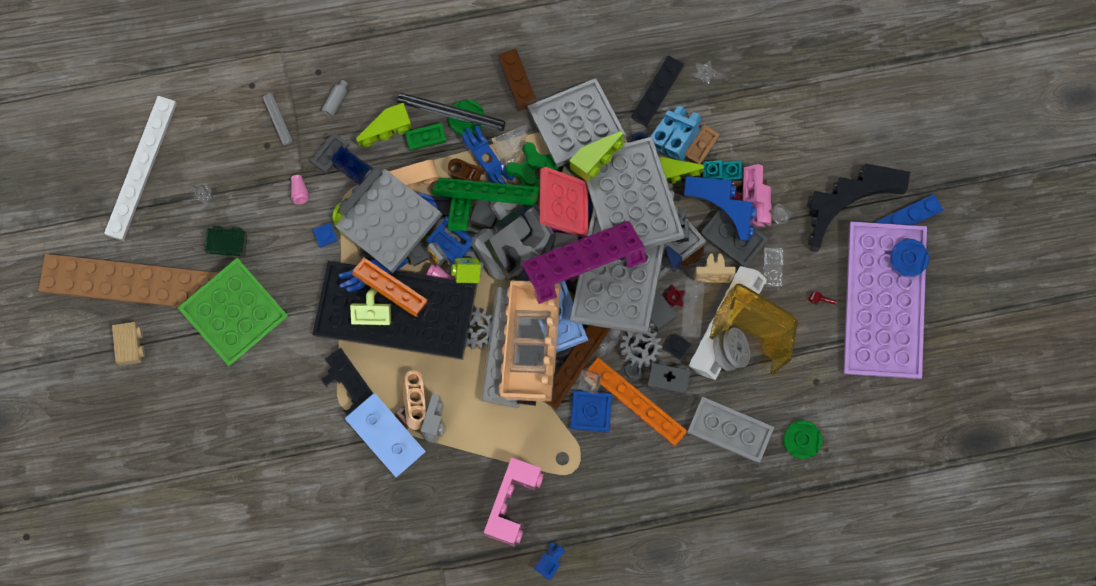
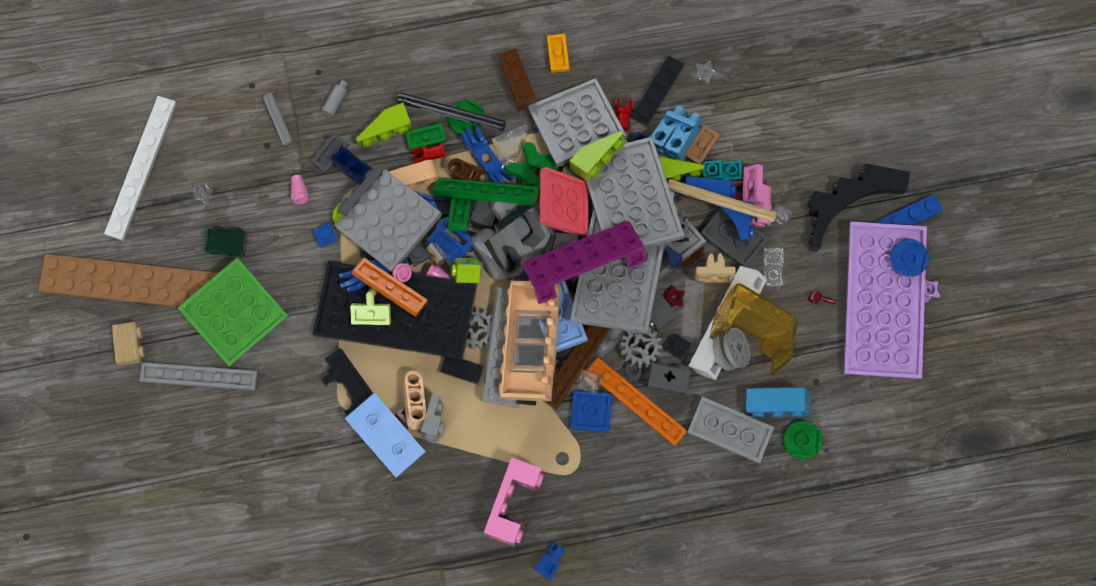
none -> light grey tile [139,362,258,391]
none -> bright pink plate [392,263,412,282]
none -> red piece [411,143,446,164]
none -> black tile [440,357,483,385]
none -> light orange plate [547,34,570,73]
none -> red piece [615,98,632,132]
none -> tan axle [667,179,777,222]
none -> dark azure wedge [746,388,812,418]
none -> lavender plate [925,279,940,302]

